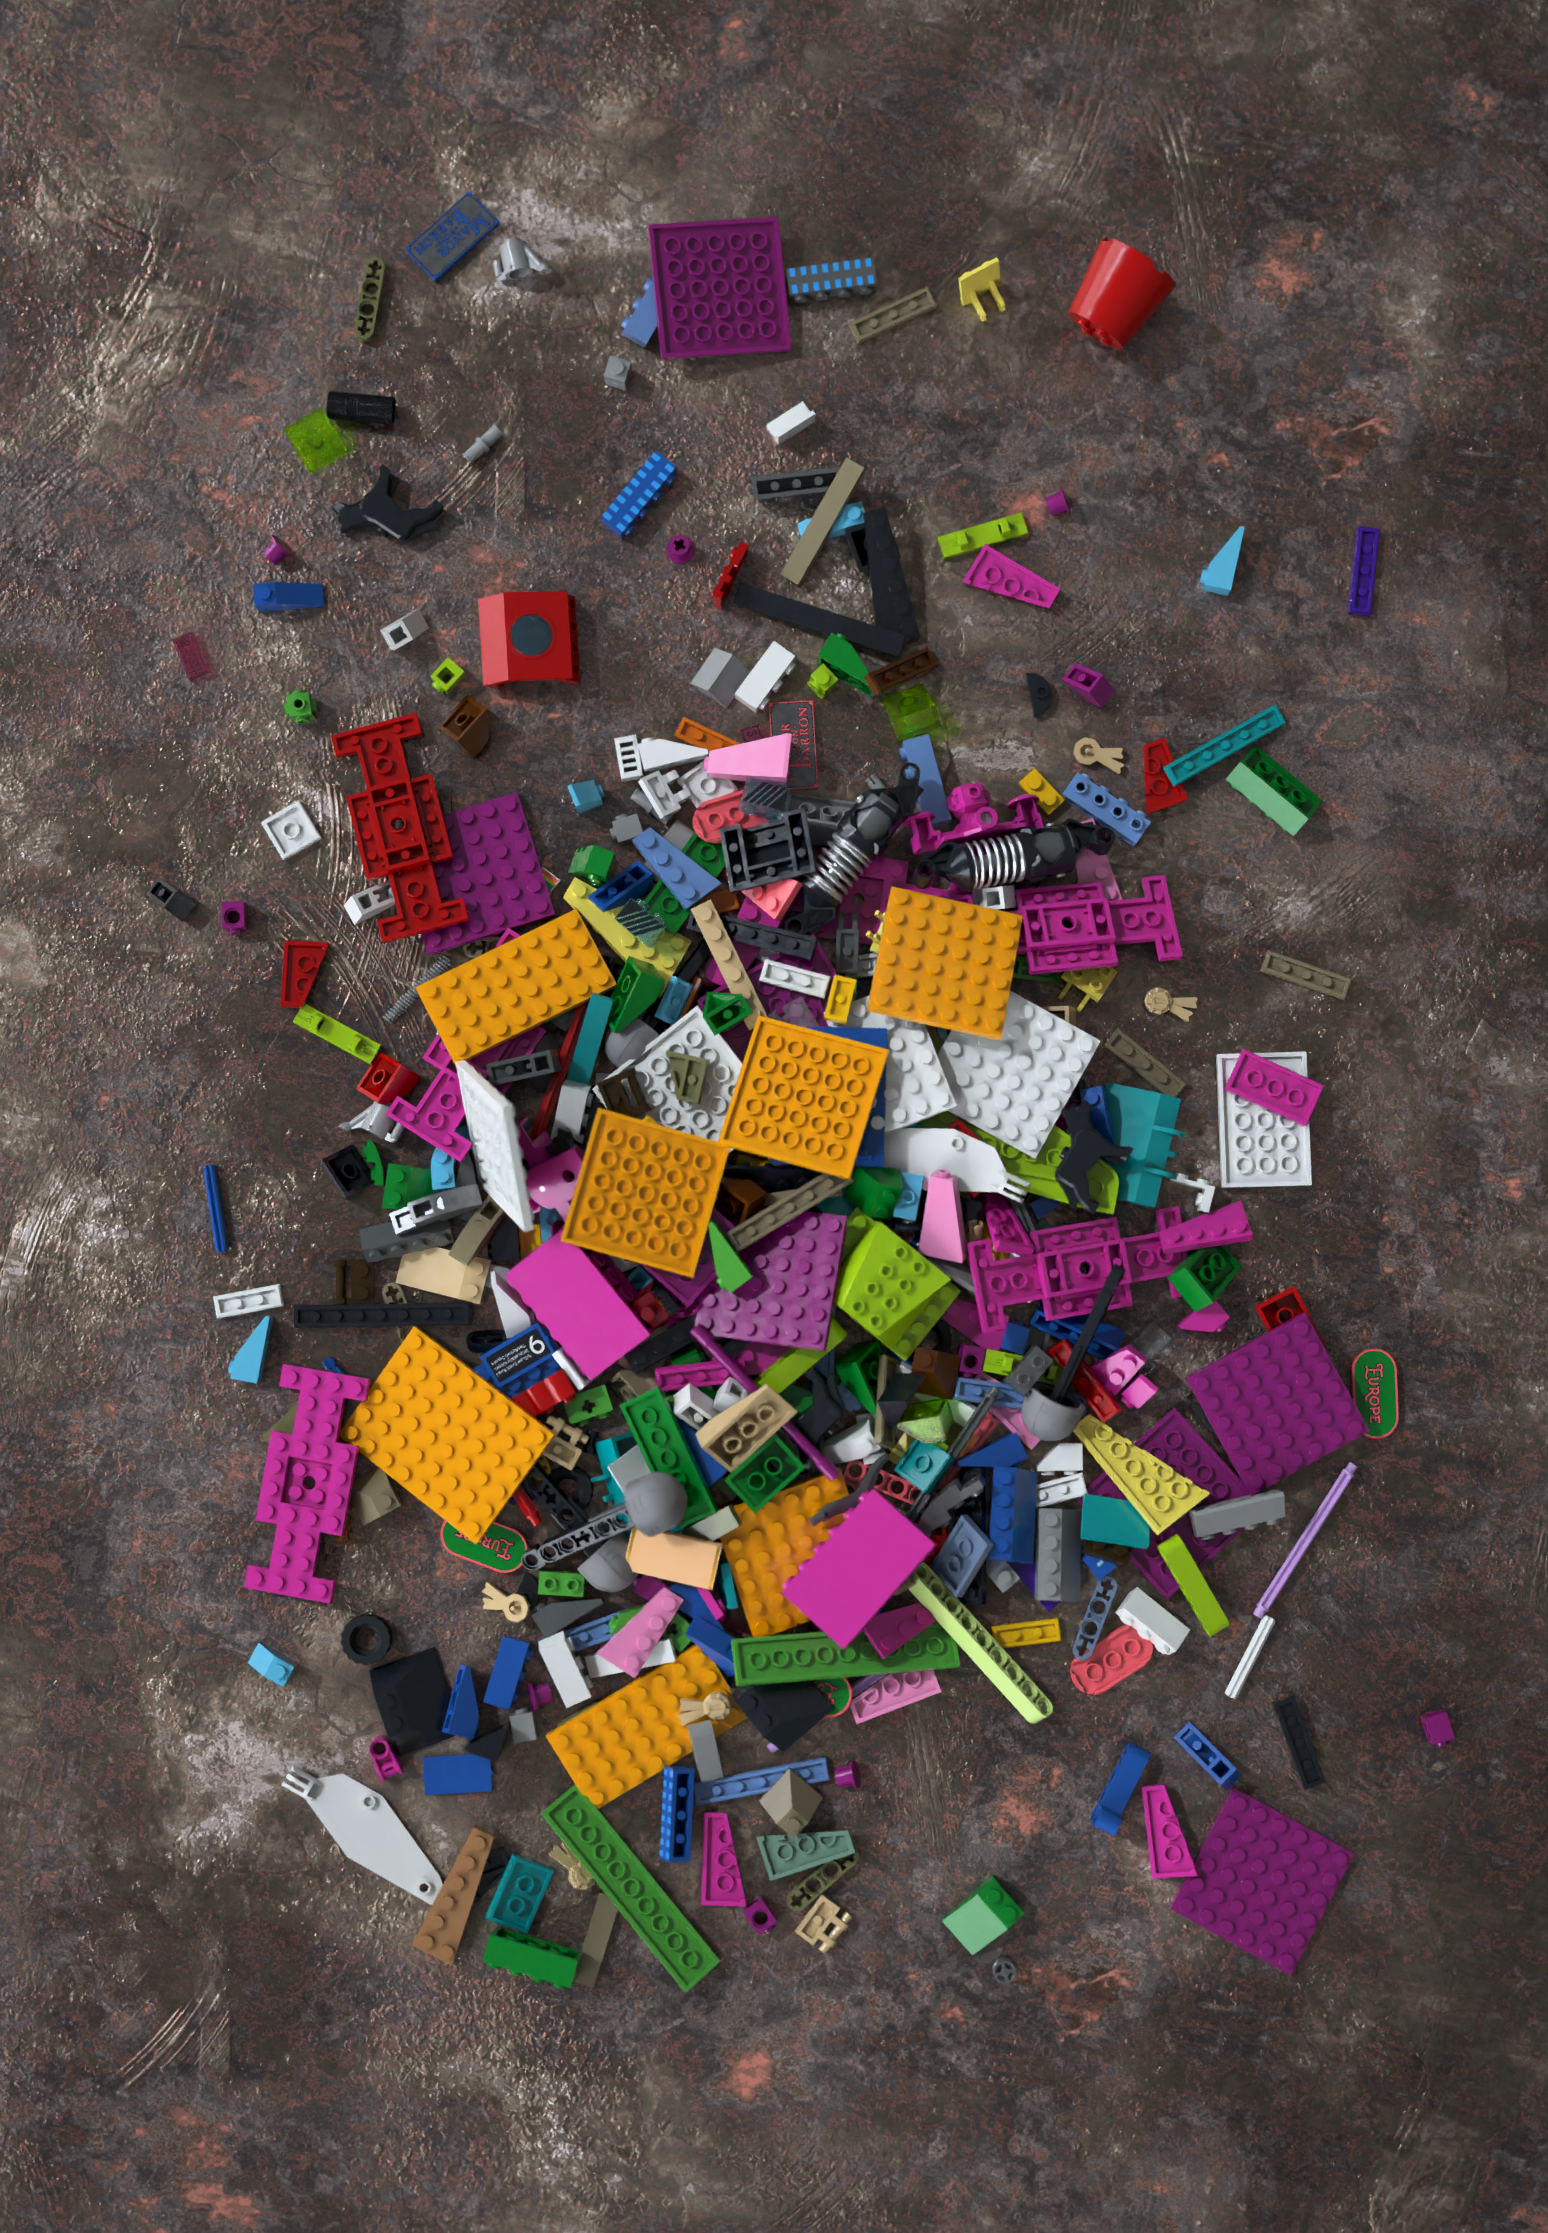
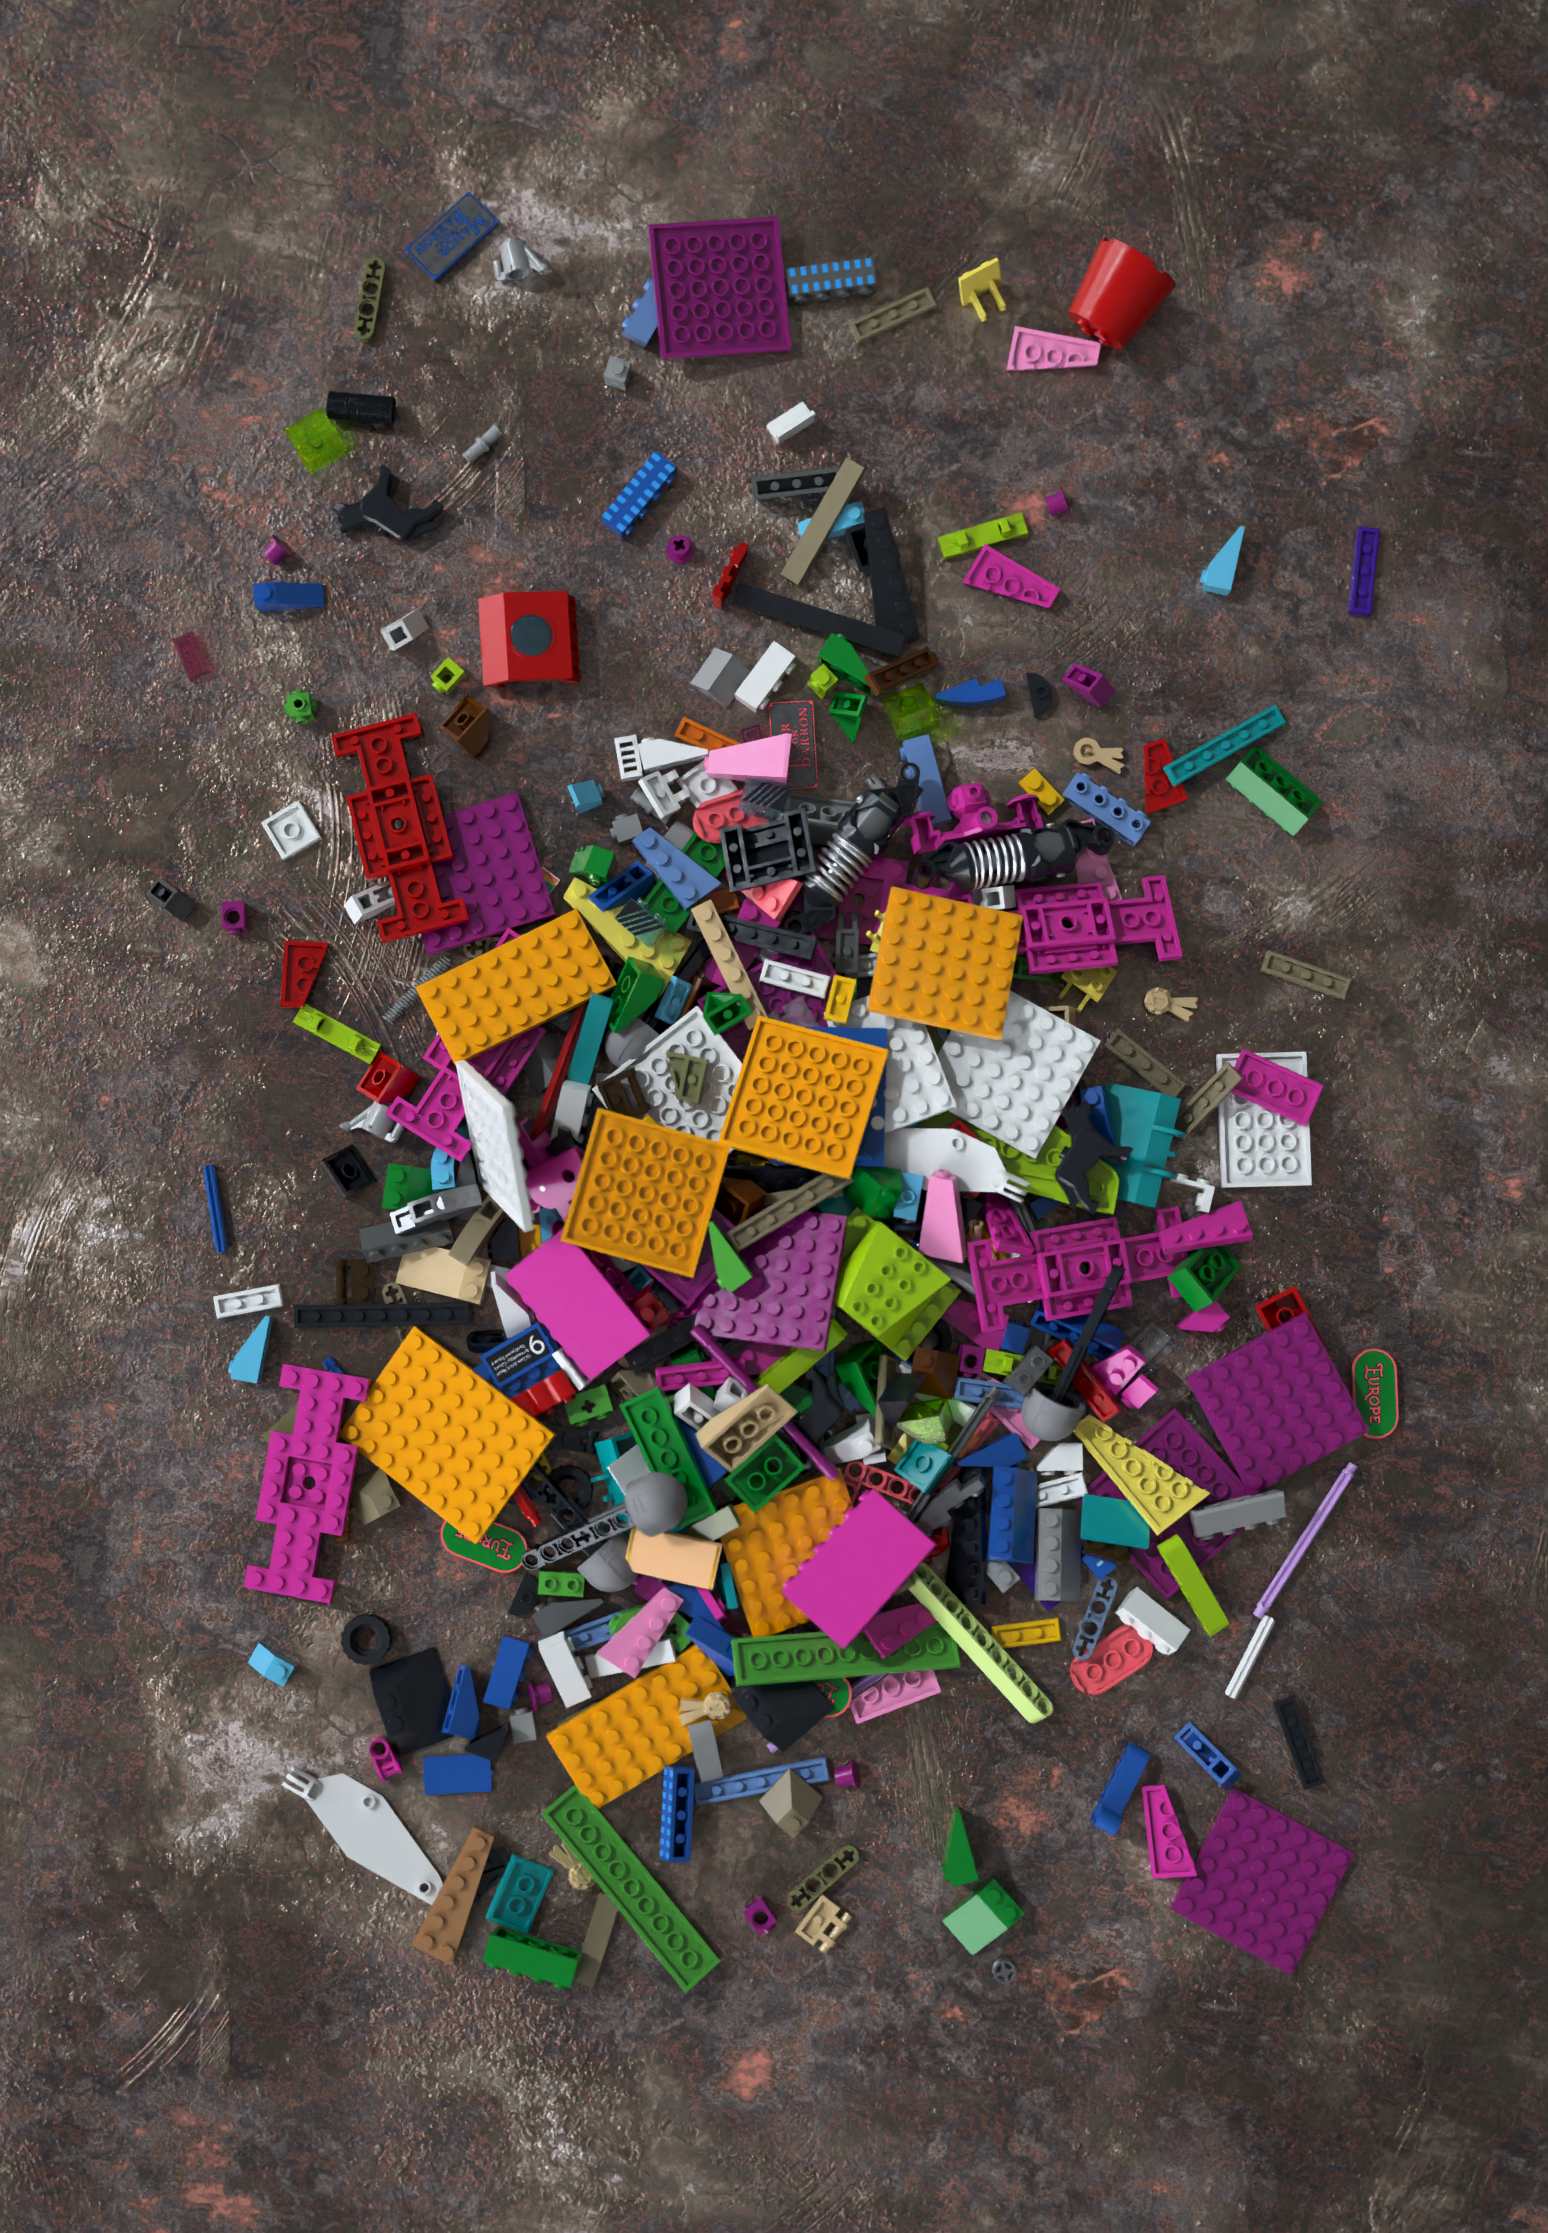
green slope [363,1140,386,1186] -> none
tan piece [482,1582,530,1622] -> none
dark grey slope [486,1049,562,1086] -> none
tan plate [542,1415,589,1471] -> none
dark pink wing [701,1811,747,1906] -> none
sand green wing [756,1830,857,1881] -> none
dark grey piece [809,1454,889,1527] -> none
sand blue plate [931,1515,994,1597] -> none
magenta brick [1420,1709,1455,1747] -> none
none -> green slope [828,692,868,744]
none -> blue slope [934,679,1007,707]
none -> green slope [941,1805,979,1887]
none -> bright pink wing [1006,326,1101,371]
none -> dark tan plate [1174,1062,1244,1142]

